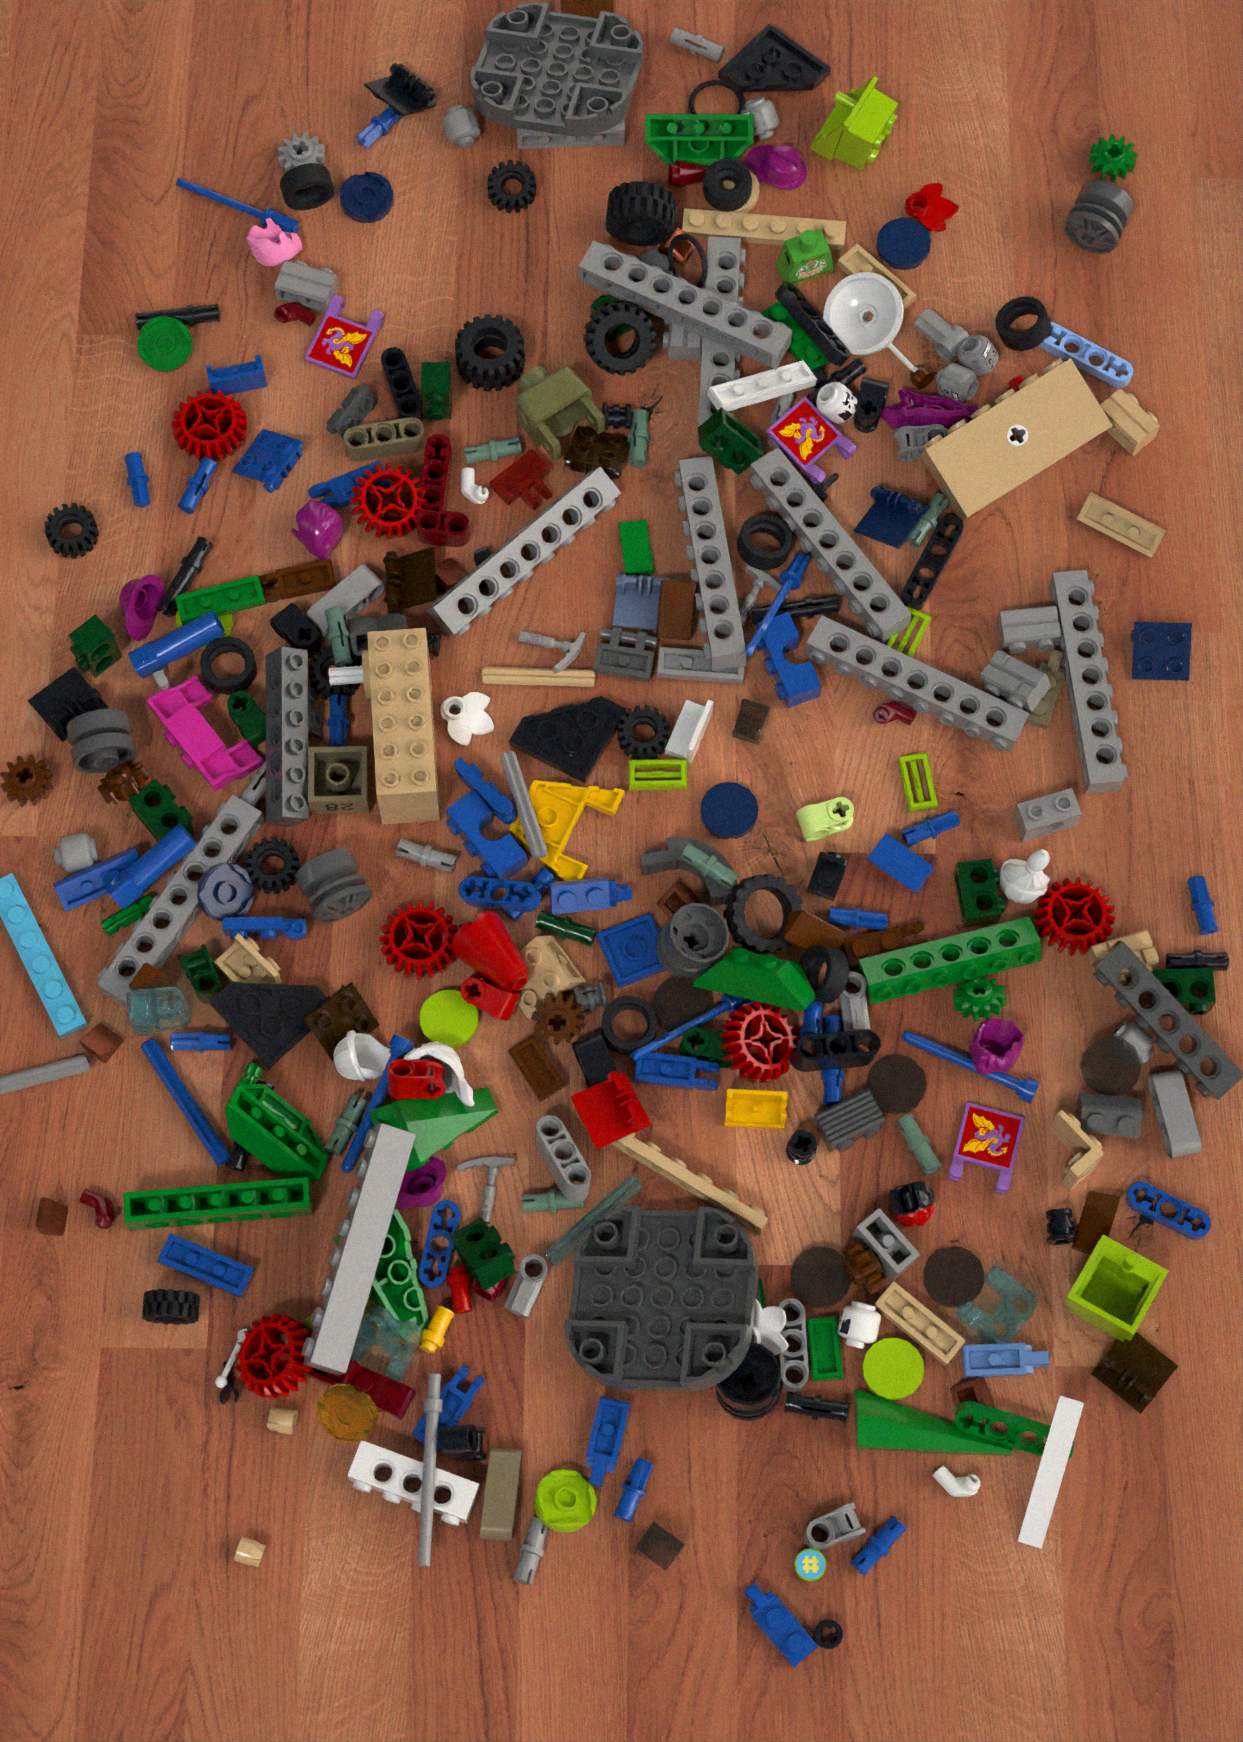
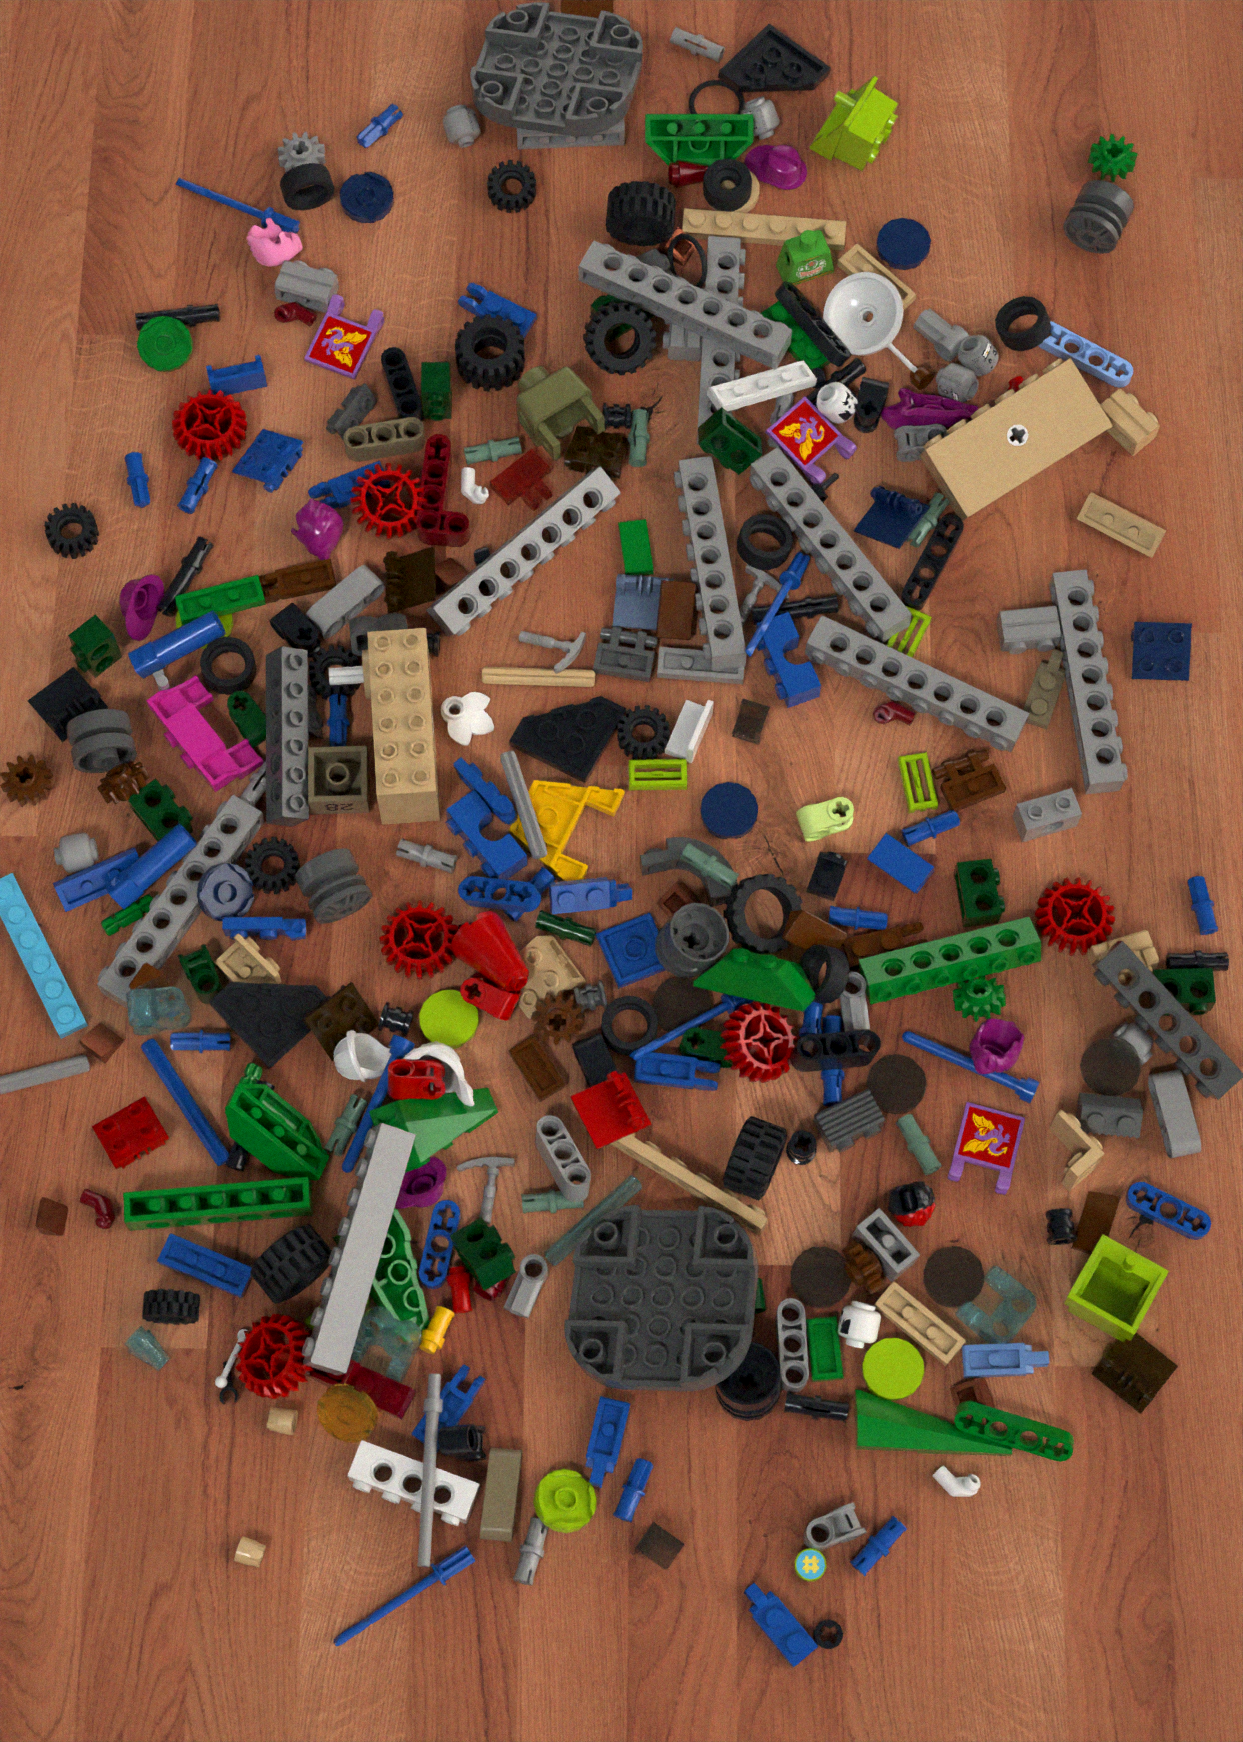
sand green pin [324,607,353,667] -> none
black hinge [364,63,436,117] -> none
yellow hinge [725,1089,788,1130] -> none
white plate [751,1299,789,1355] -> none
red plate [904,183,959,232] -> none
light grey brick [980,650,1051,711] -> none
white piece [999,849,1050,904] -> none
white sticker [1018,1396,1084,1549] -> none
none -> red hinge [92,1096,169,1169]
none -> clear light blue cone [124,1326,171,1372]
none -> black tyre [250,1224,332,1304]
none -> blue piece [334,1545,476,1646]
none -> black bush [378,1002,414,1037]
none -> blue hinge [458,282,537,339]
none -> black tyre [723,1116,787,1201]
none -> reddish brown plate [932,749,1006,812]

